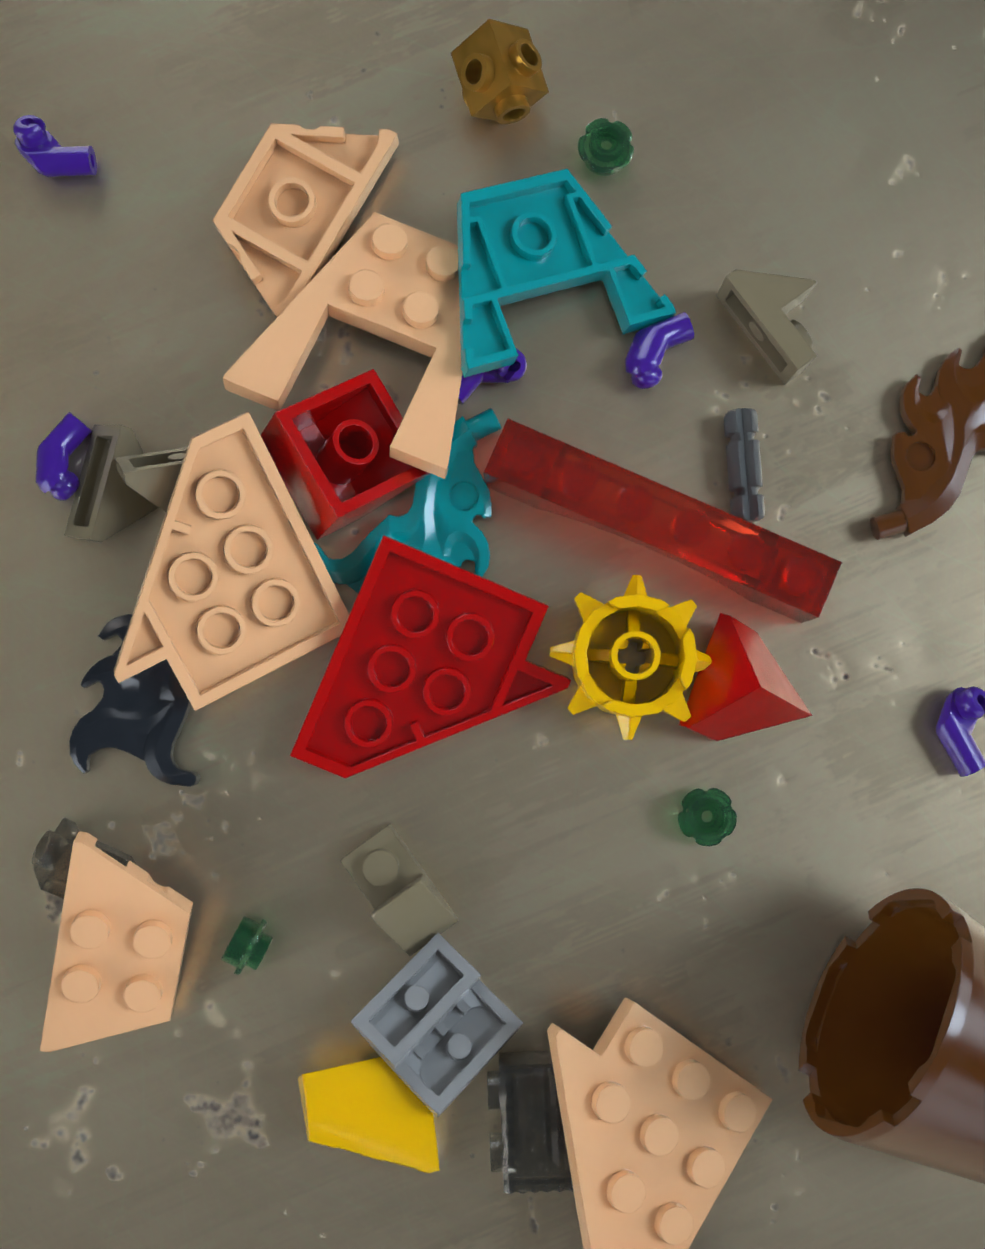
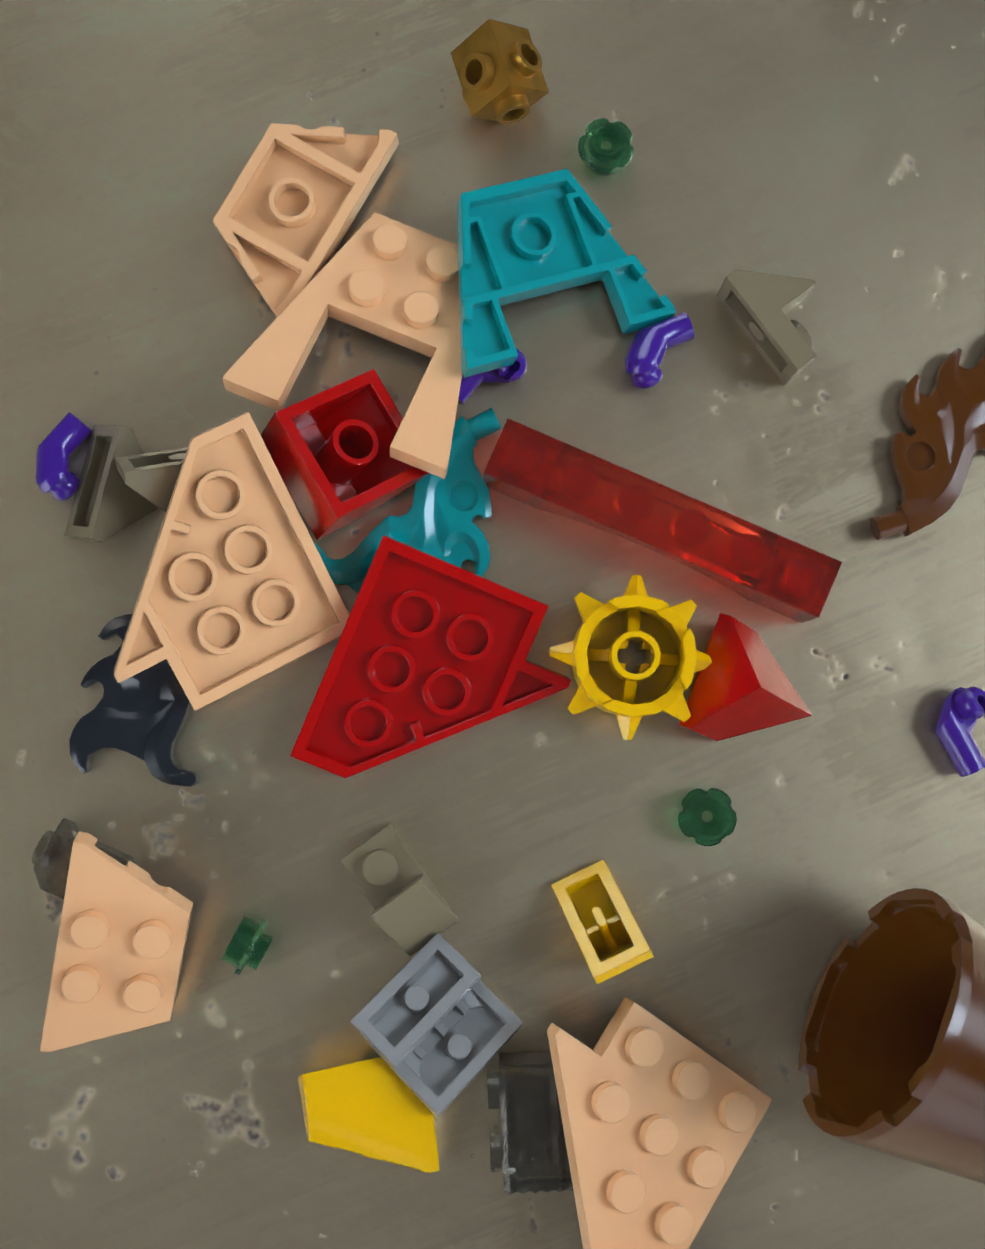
dark purple arm [13,115,97,177] -> none
dark grey axle [724,408,765,523] -> none
none -> yellow slope [551,859,654,984]

